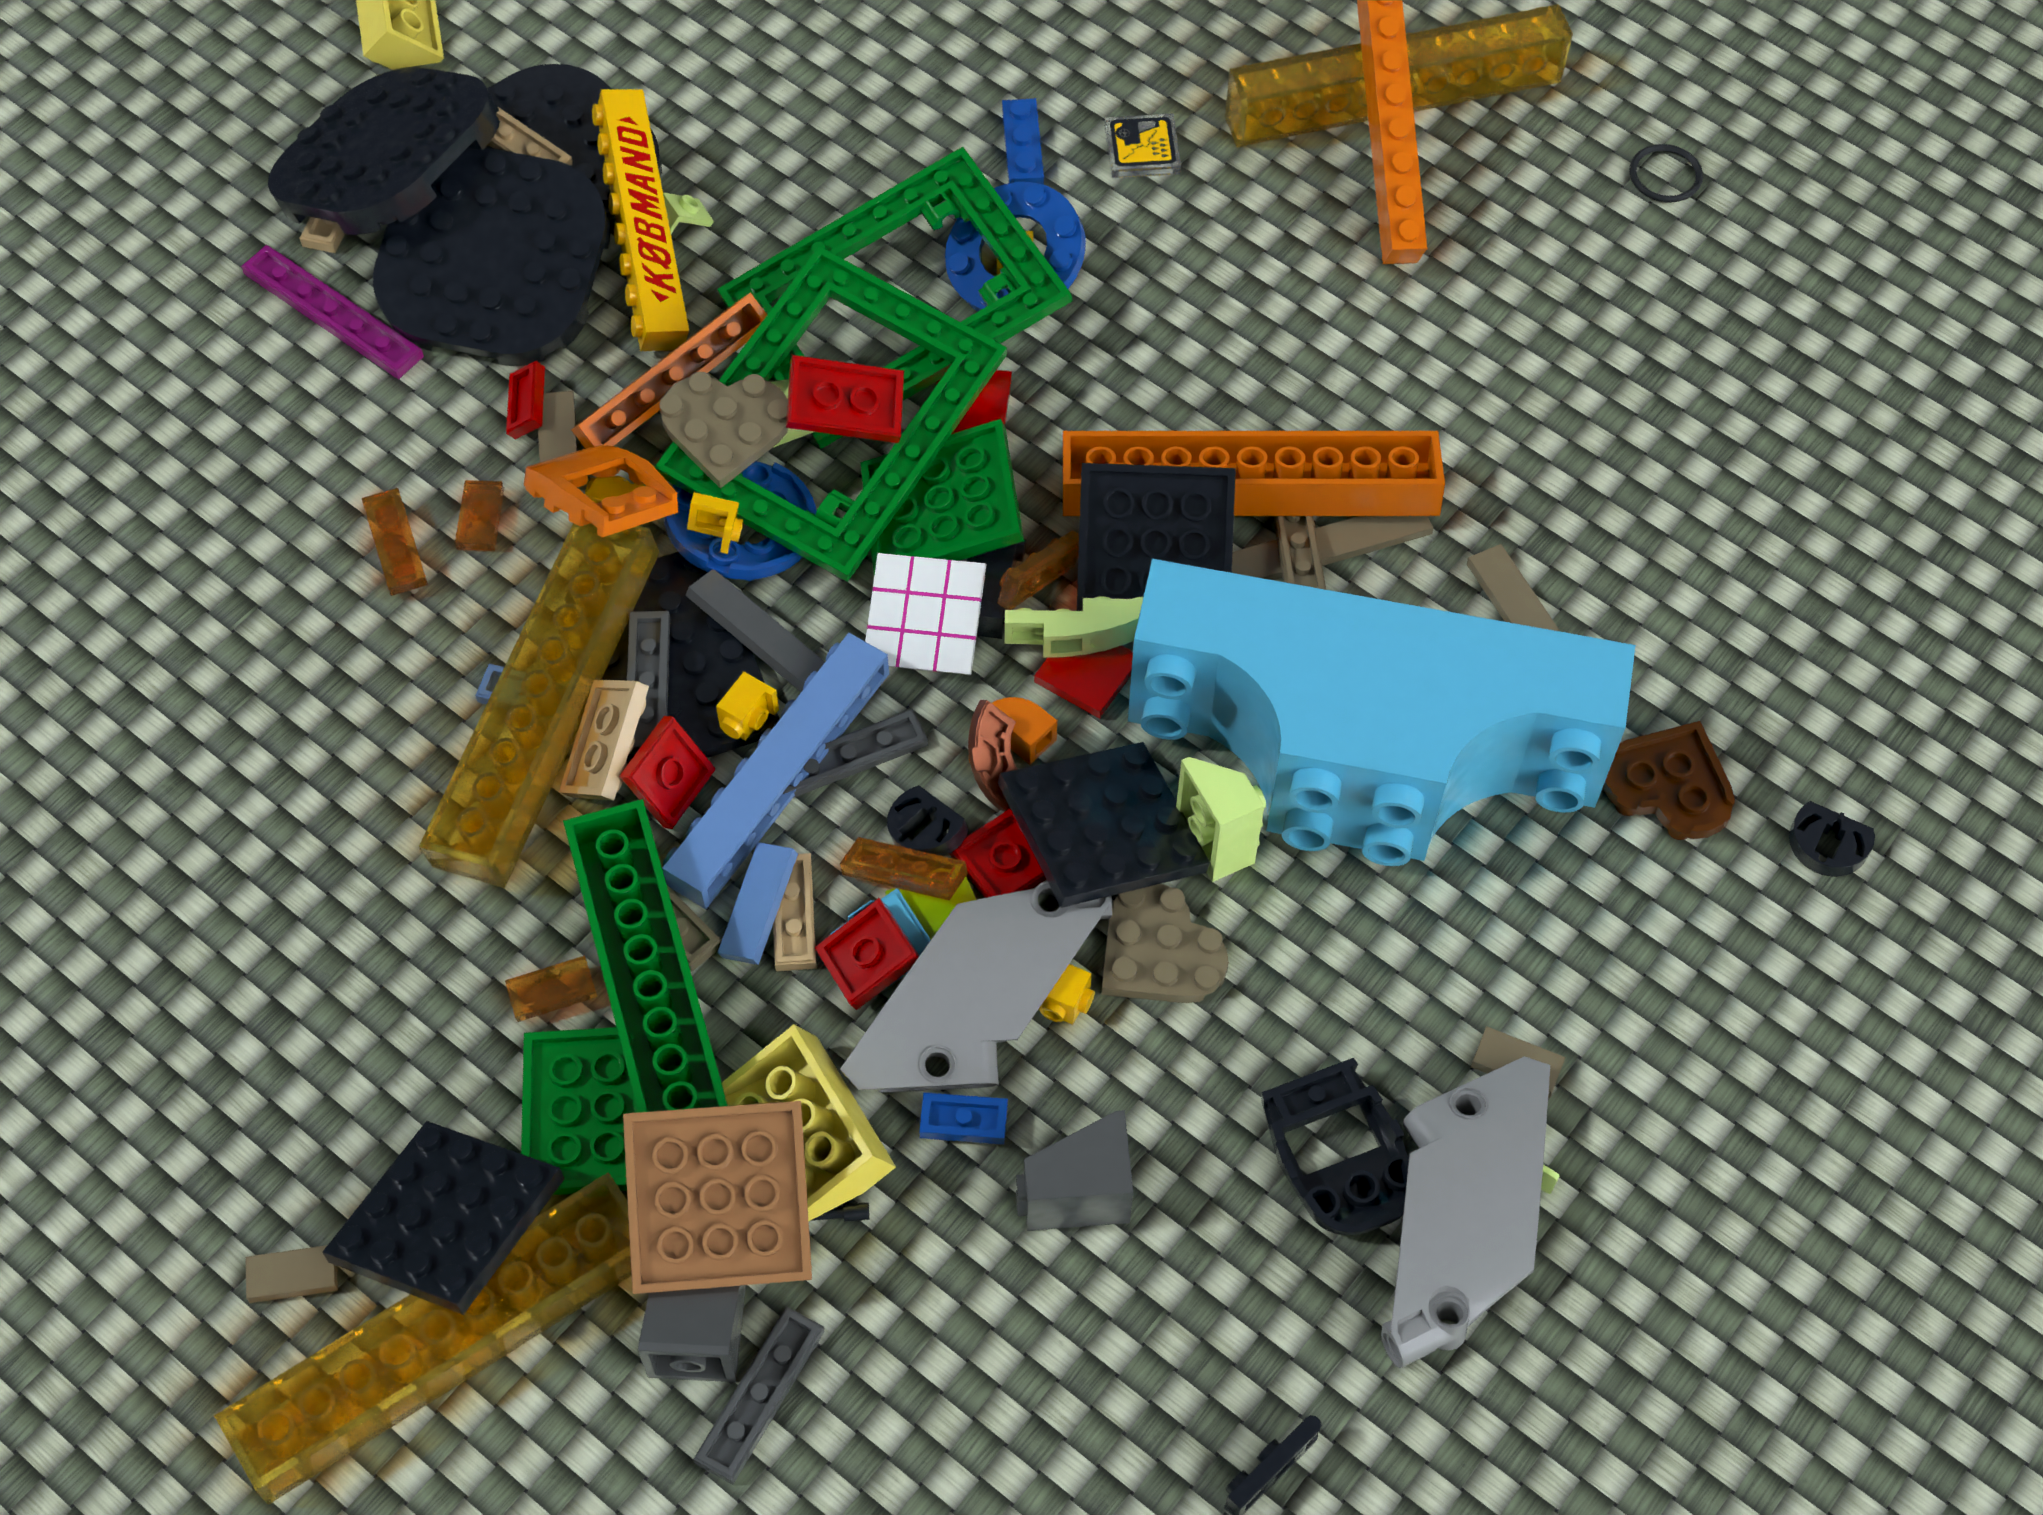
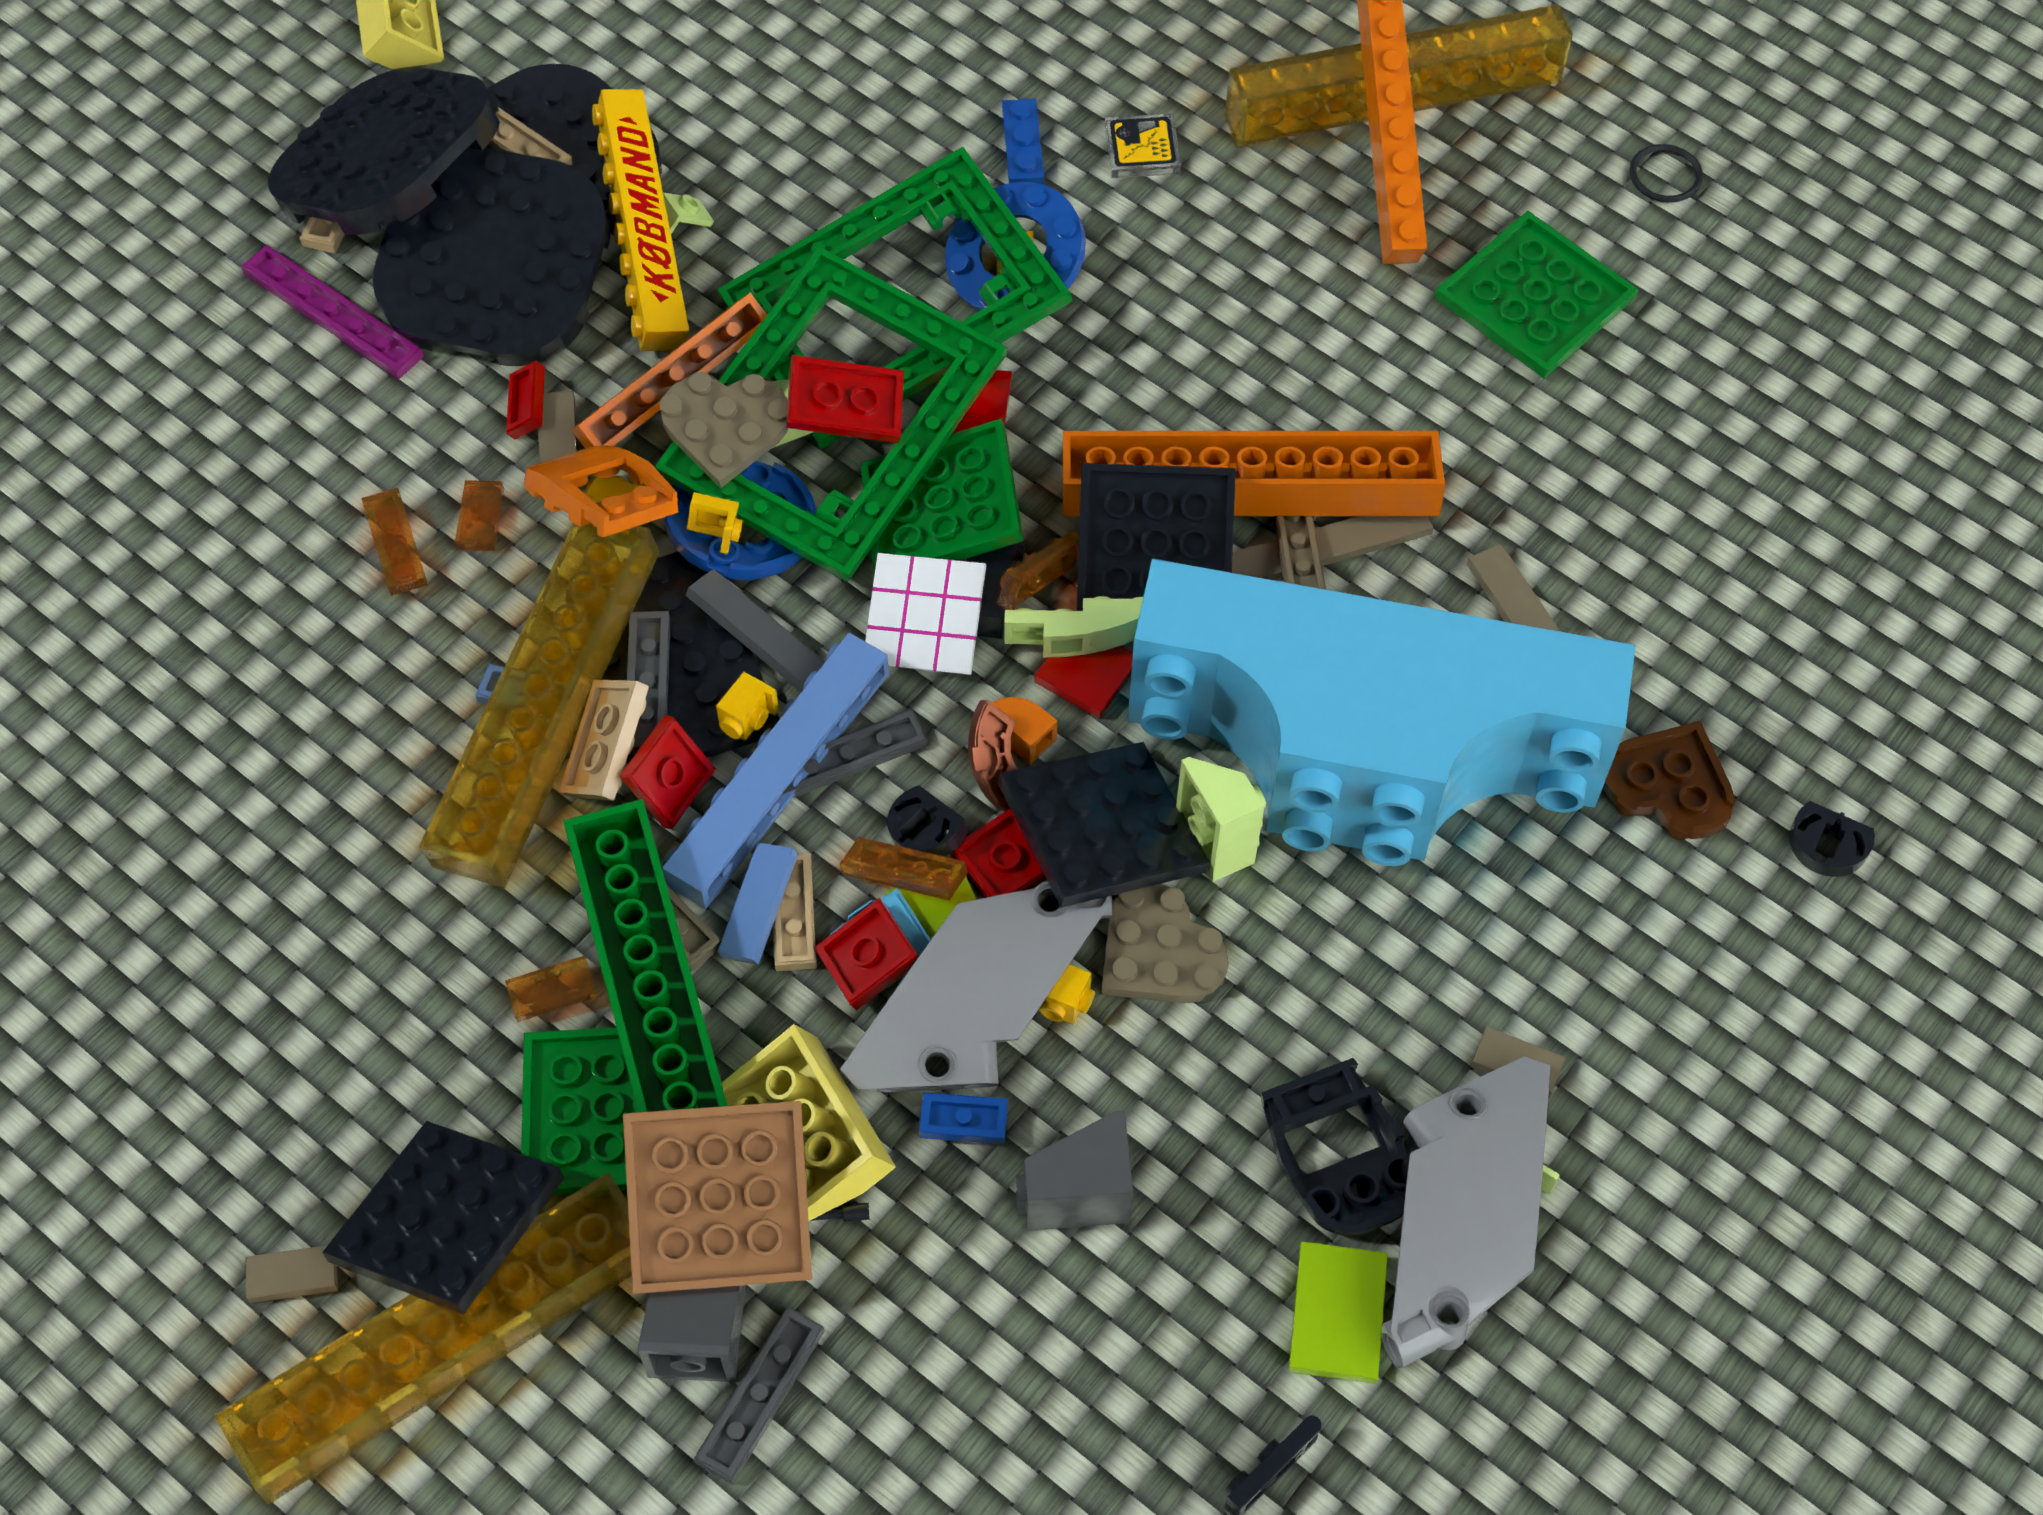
none -> lime tile [1288,1241,1388,1384]
none -> green plate [1434,211,1638,379]

